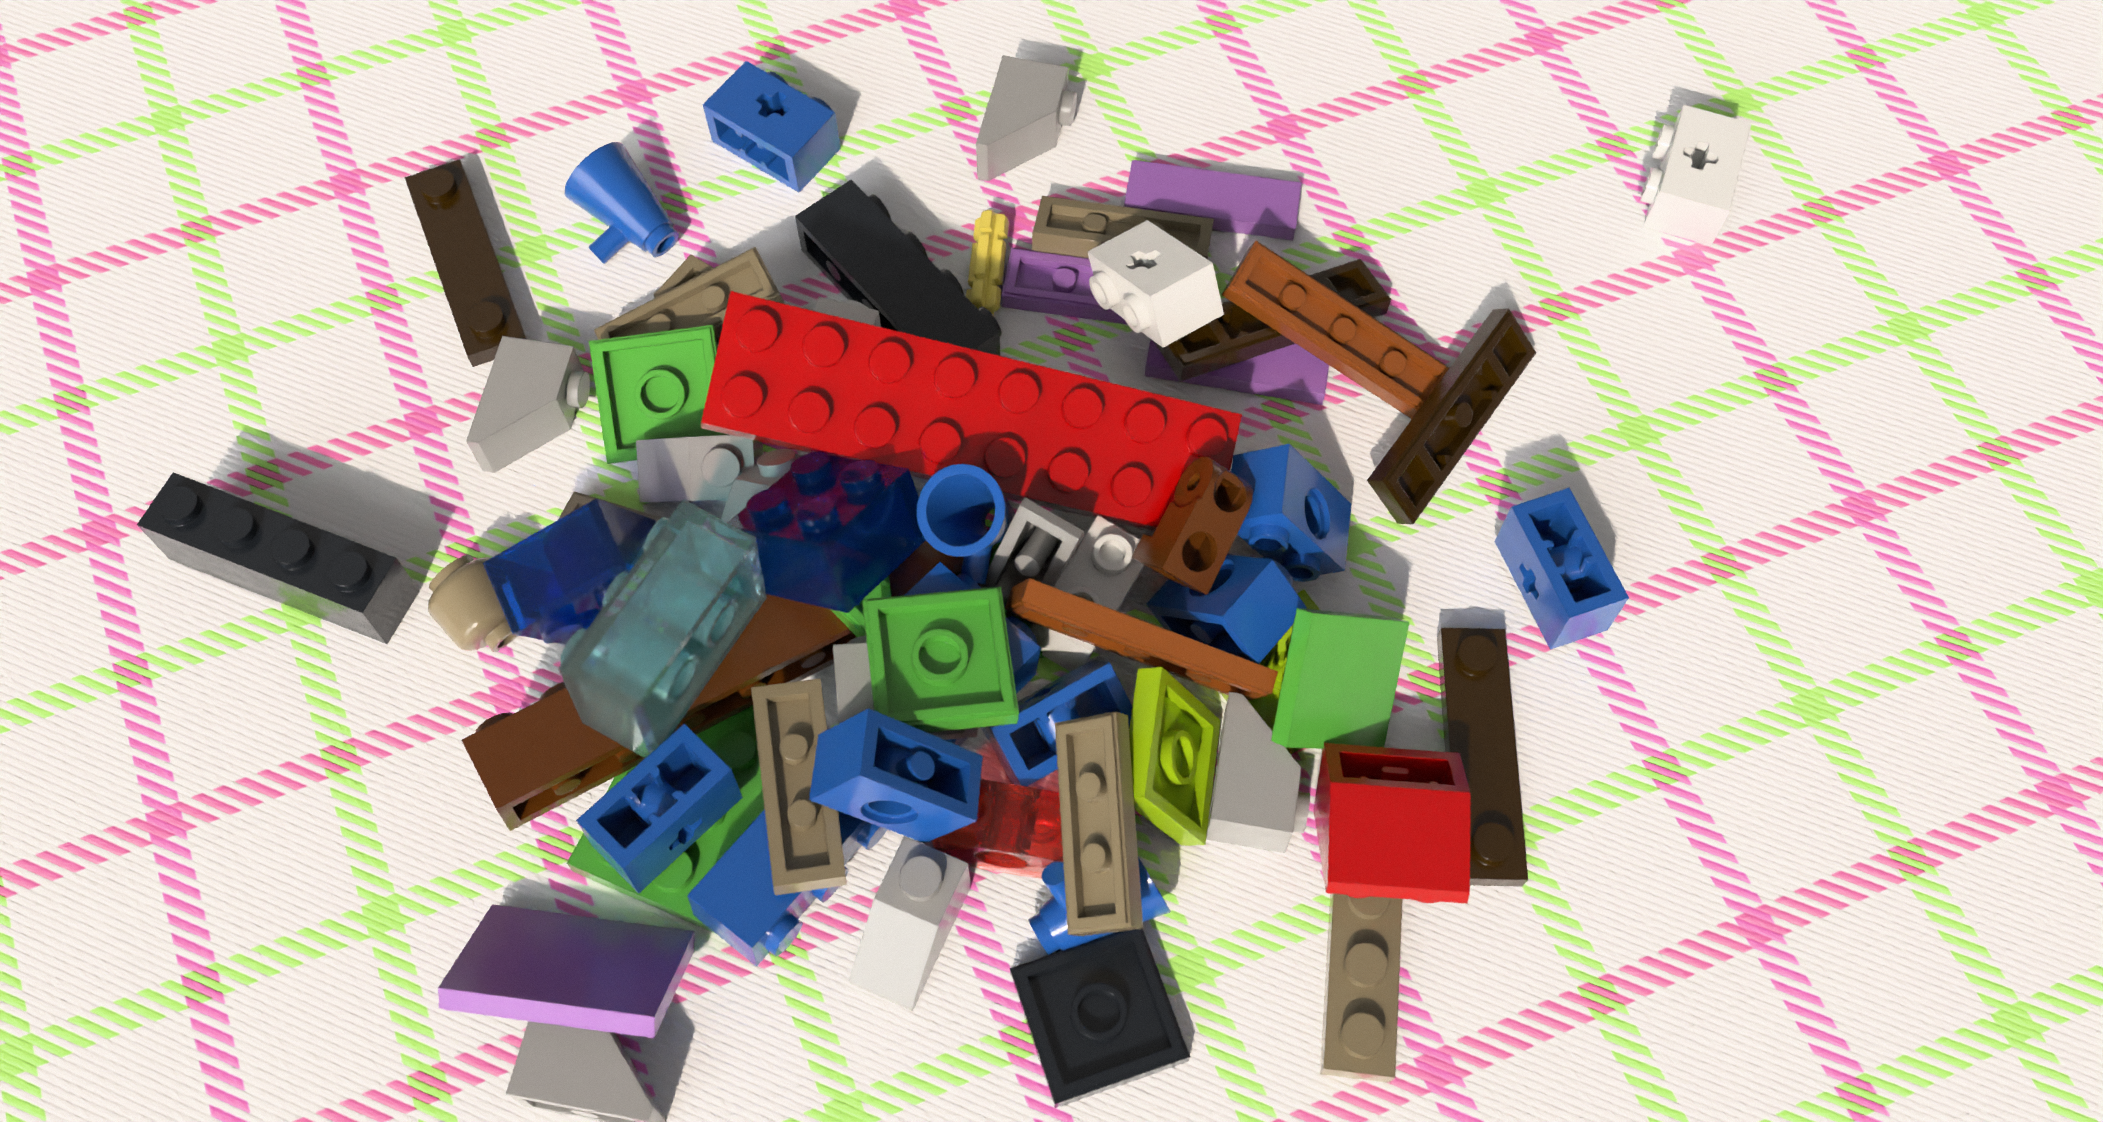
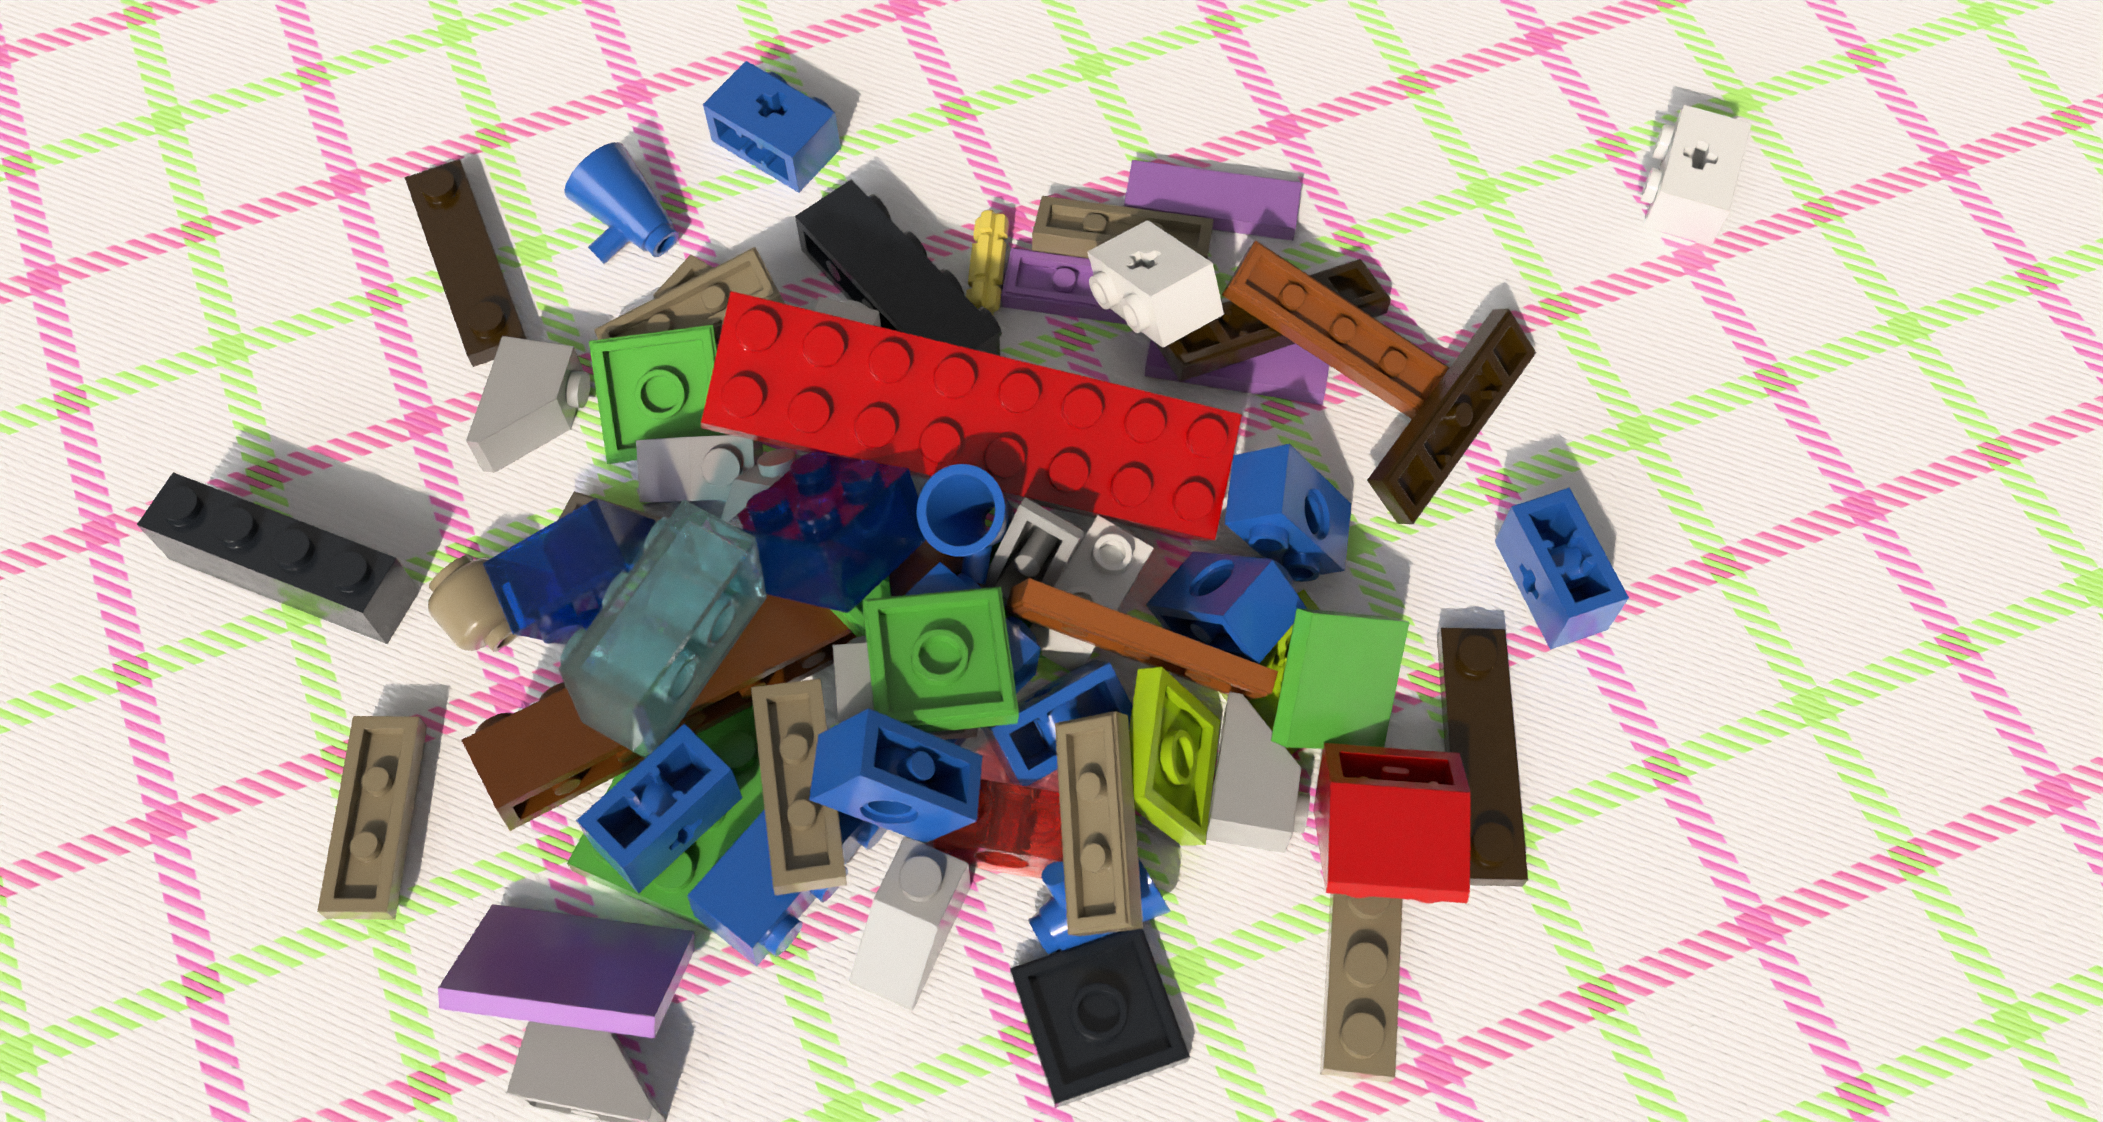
light grey slope [976,55,1077,181] -> none
reddish brown leg [1131,457,1253,595] -> none
none -> dark tan plate [317,716,427,920]

